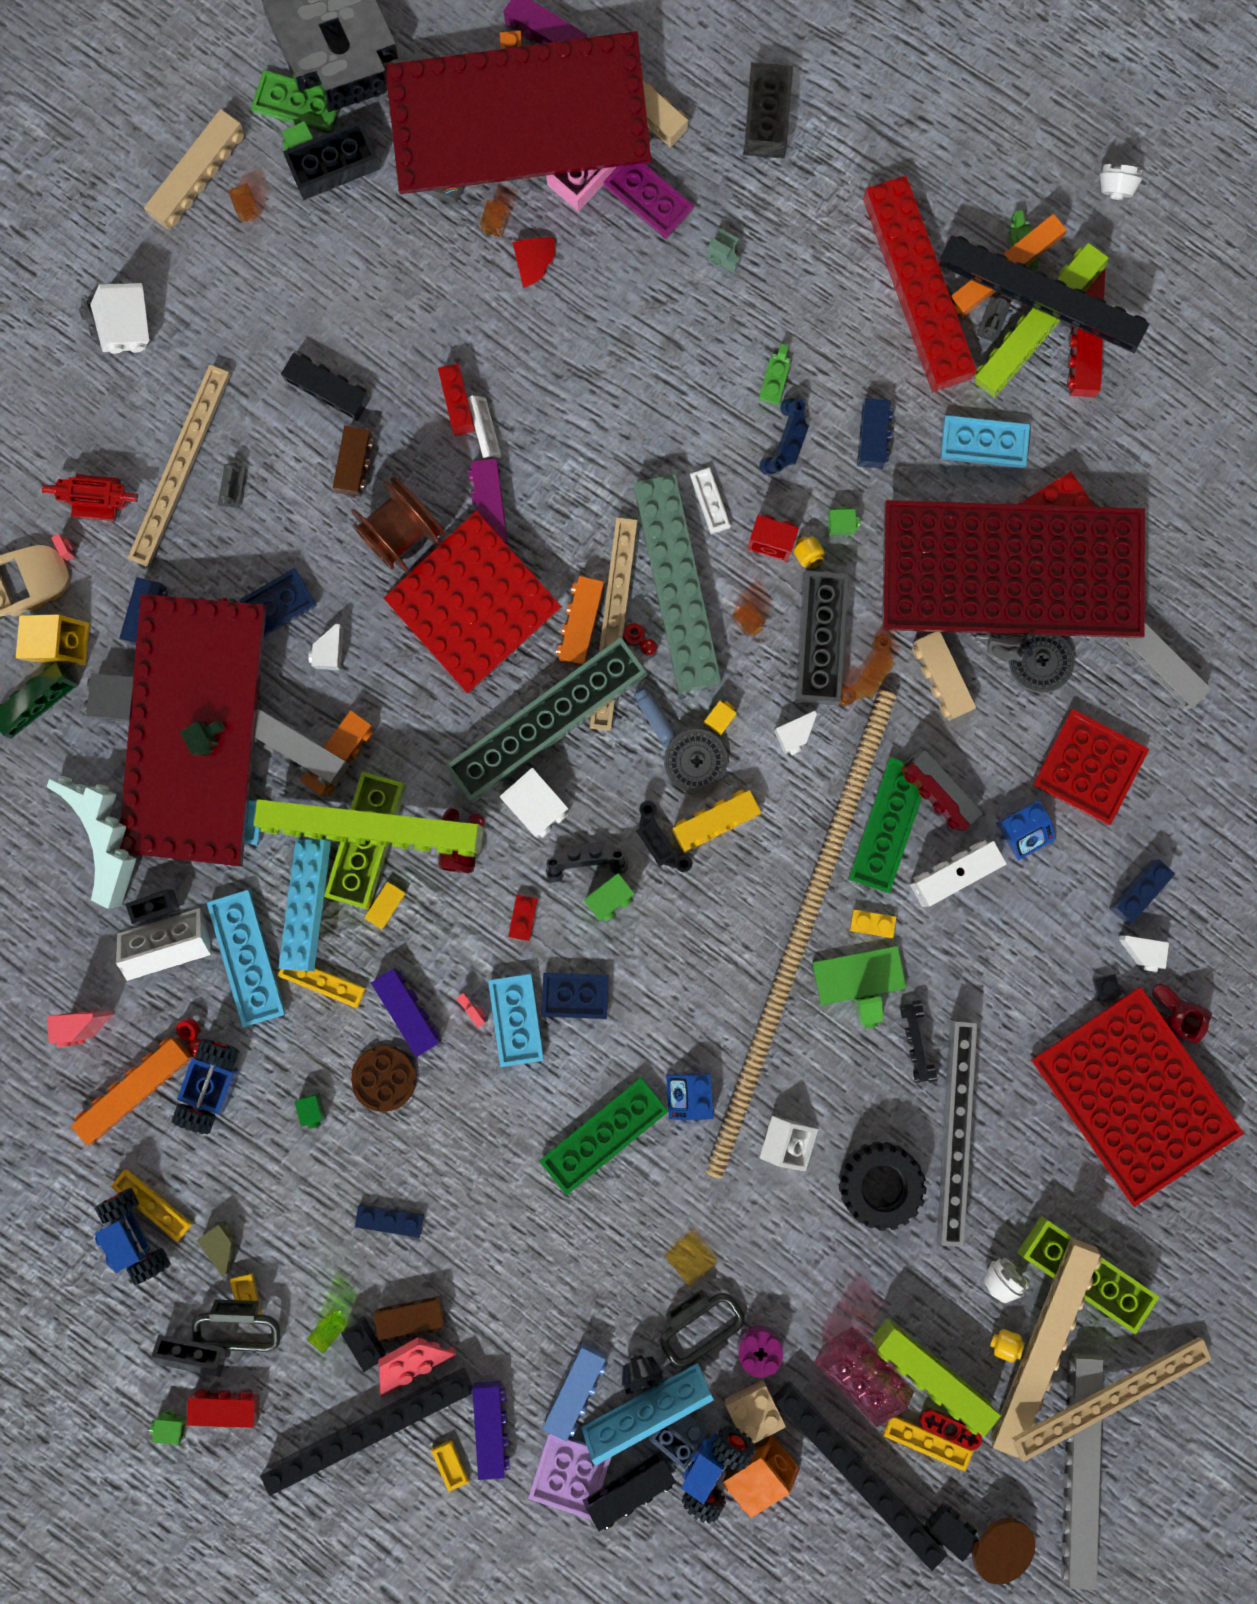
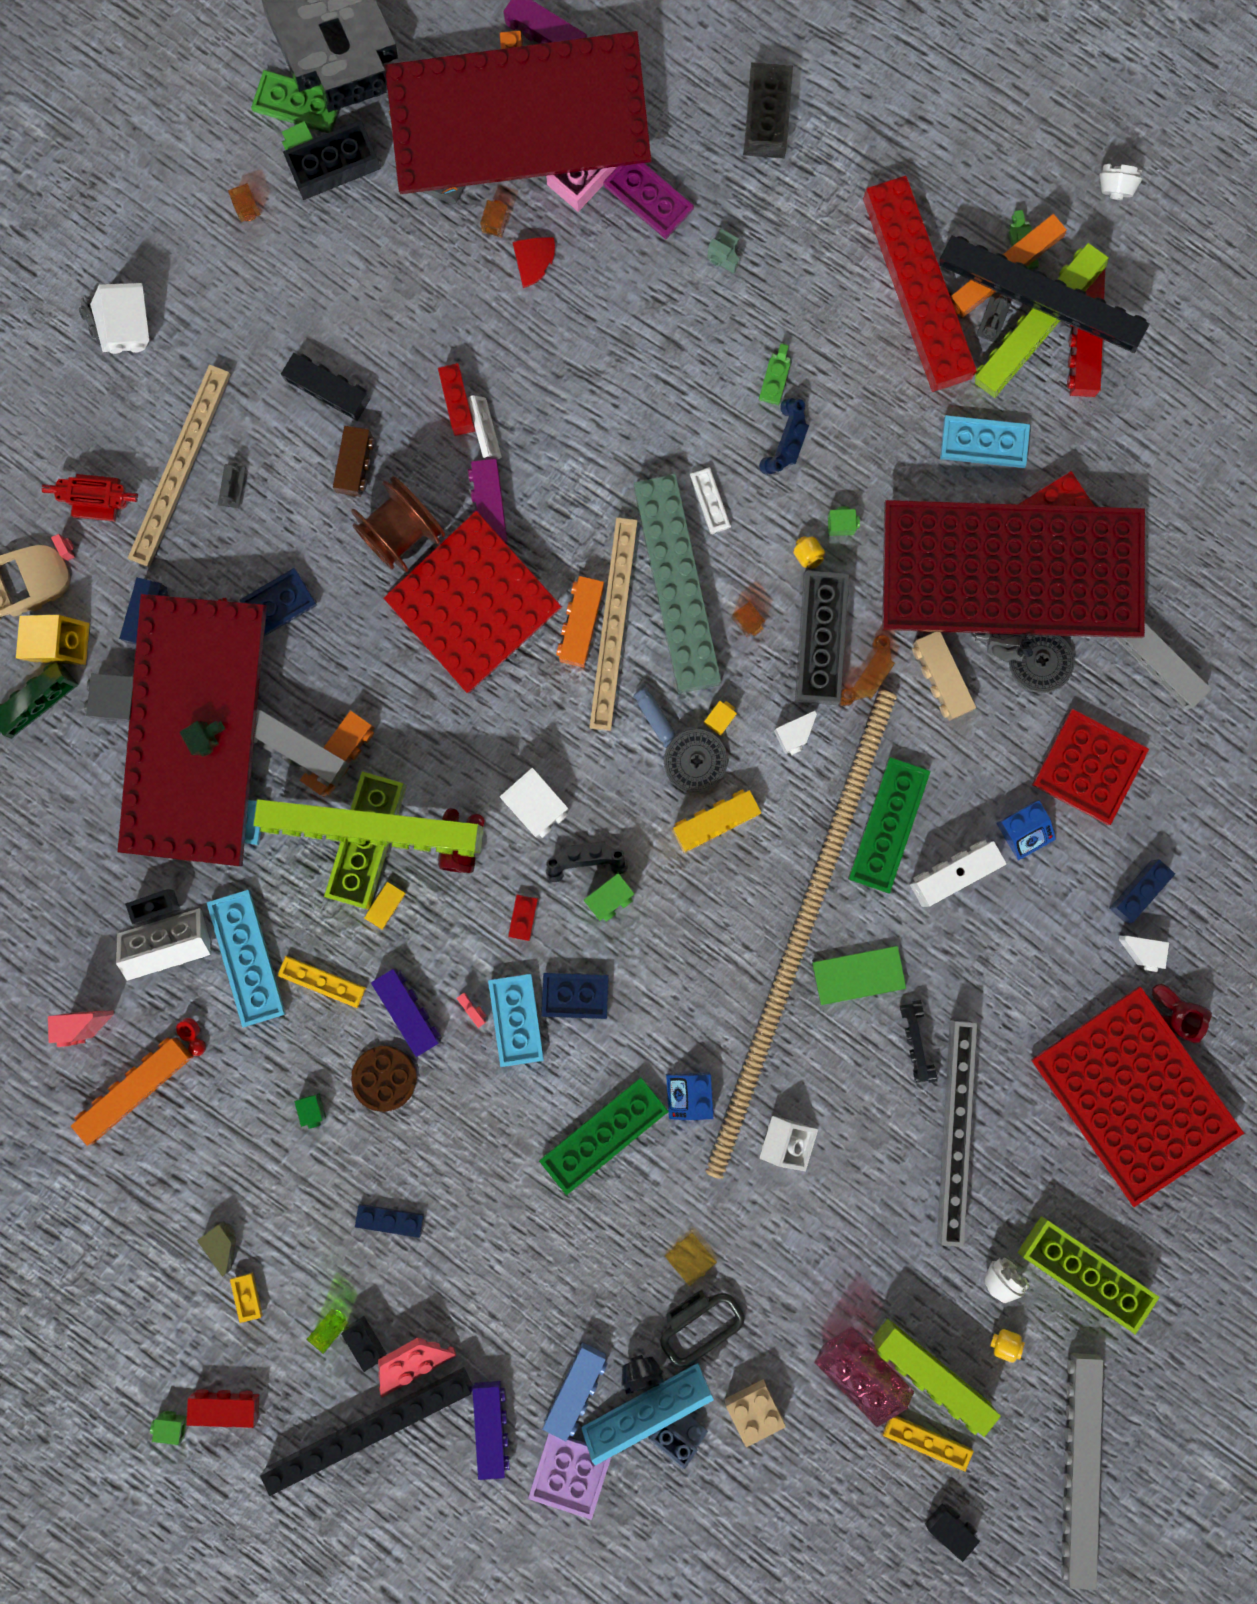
light aqua arch [47,776,136,909] -> none
brick [94,1188,171,1285] -> none
yellow tile [110,1168,193,1242] -> none
tan brick [144,109,245,231] -> none
black brick [151,1335,227,1377] -> none
brick [171,1039,239,1134] -> none
pearl dark grey bar [191,1299,281,1352] -> none
medium azure plate [279,840,331,972] -> none
white slope [308,624,344,670] -> none
reddish brown brick [373,1295,446,1342] -> none
yellow tile [431,1439,470,1492] -> none
sand green brick [445,637,648,802] -> none
black brick [583,1452,676,1532] -> none
red plate [623,623,658,656] -> none
black plate [636,800,693,873] -> none
tan brick [643,80,688,148] -> none
brick [681,1426,756,1524] -> none
orange slope [722,1434,800,1518] -> none
magenta brick [737,1325,783,1377] -> none
red brick [747,514,799,562] -> none
black brick [774,1380,948,1571] -> none
black tyre [838,1141,927,1231] -> none
yellow plate [849,910,897,938] -> none
bright green slope [854,995,883,1029] -> none
dark blue brick [857,398,894,469] -> none
piece [900,750,982,831] -> none
red beam [919,1408,982,1450] -> none
reddish brown tile [972,1518,1035,1585] -> none
tan brick [990,1238,1101,1458] -> none
tan plate [1011,1337,1212,1462] -> none
black plate [1092,974,1122,1001] -> none

